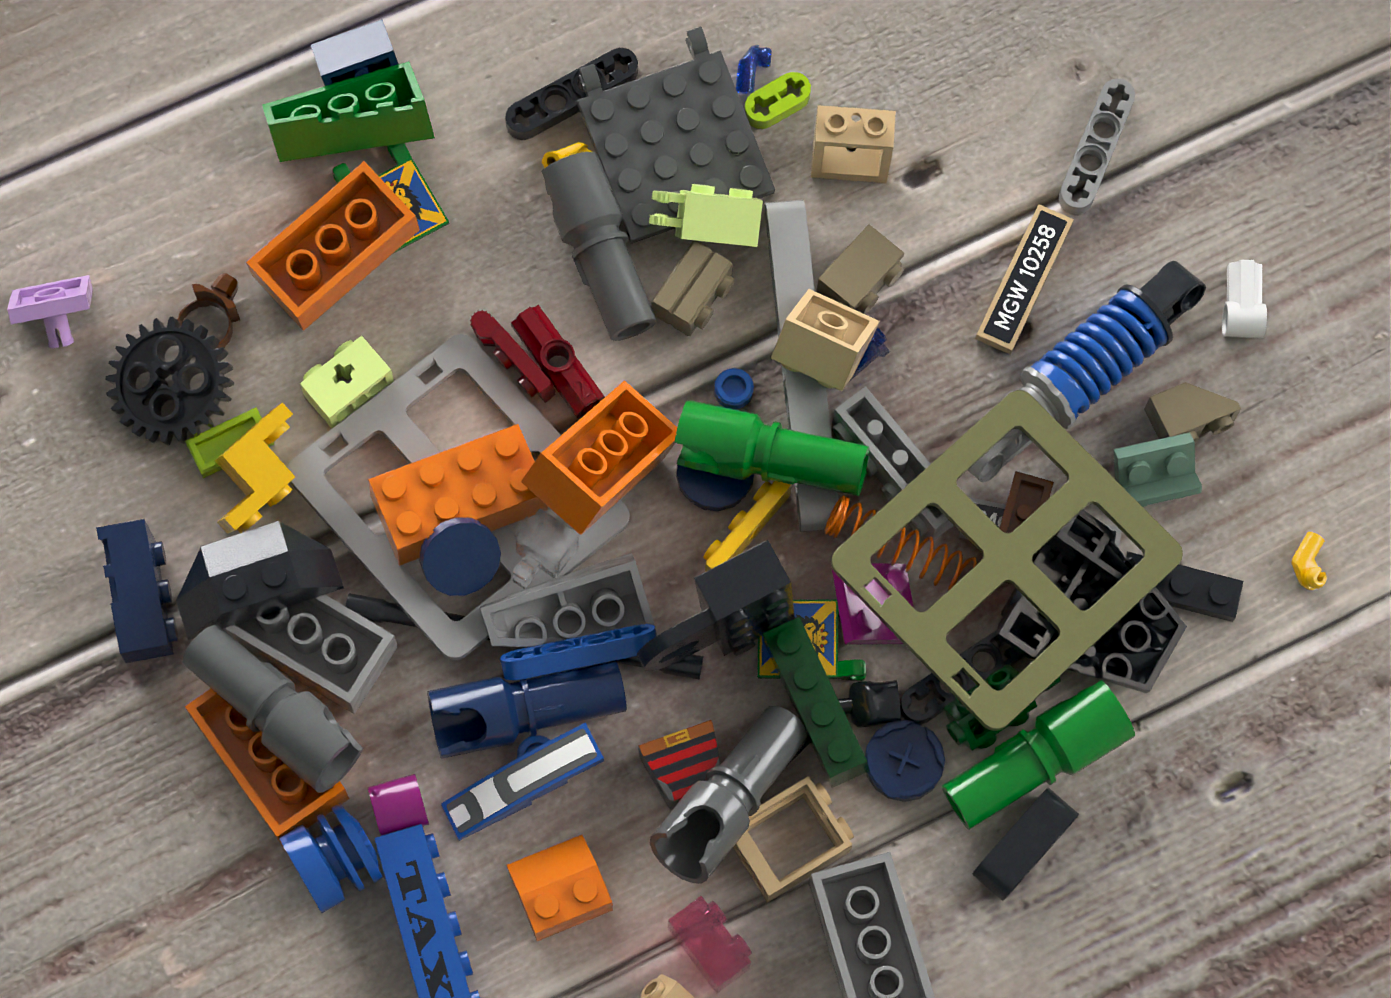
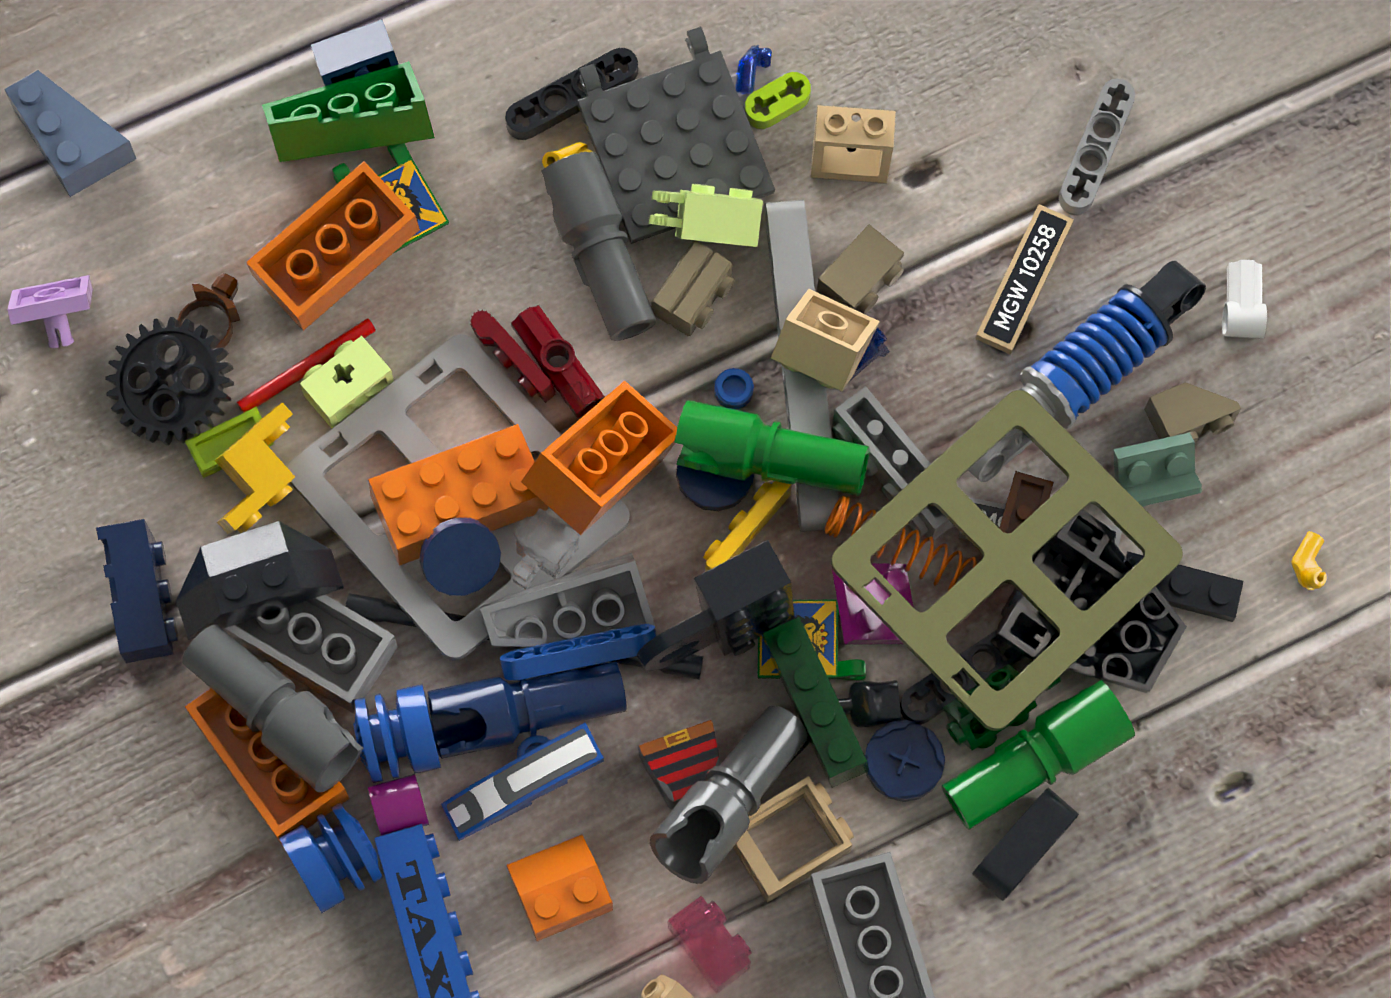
none -> sand blue wedge [4,70,136,197]
none -> red bar [236,318,376,413]
none -> blue wheel [353,684,441,783]

